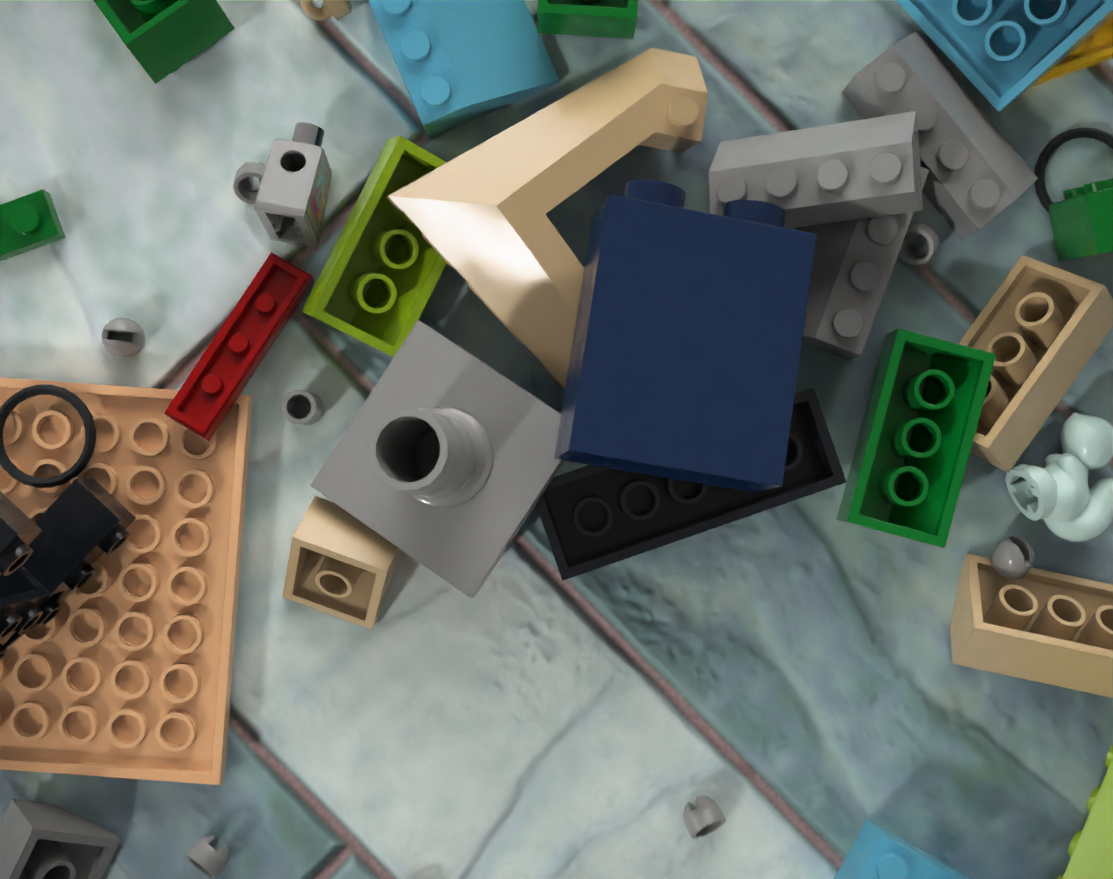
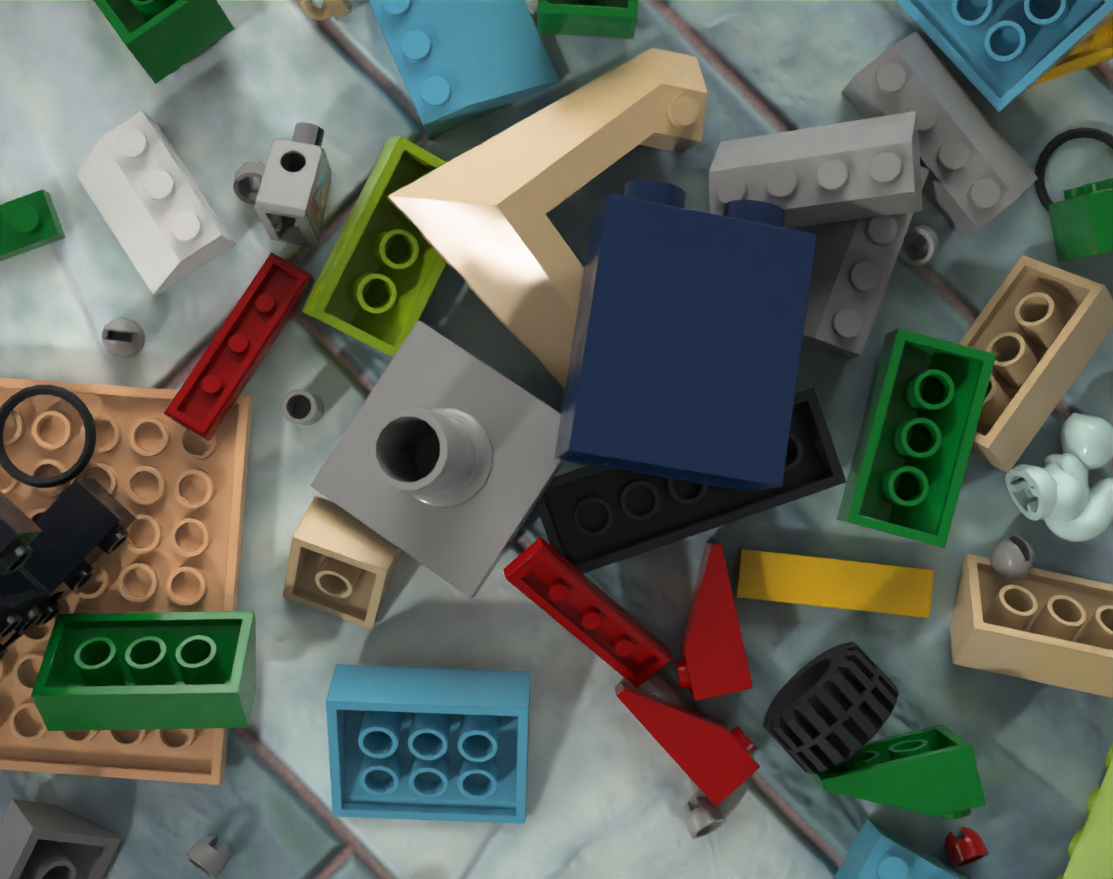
none -> green slope [31,611,256,731]
none -> white slope [76,110,236,296]
none -> medium azure slope [326,664,531,824]
none -> red tile [503,537,673,688]
none -> red slope [615,681,760,807]
none -> red slope [674,540,753,701]
none -> yellow tile [735,548,934,618]
none -> black tyre [763,642,899,774]
none -> green slope [811,725,986,820]
none -> red hinge [944,827,989,868]

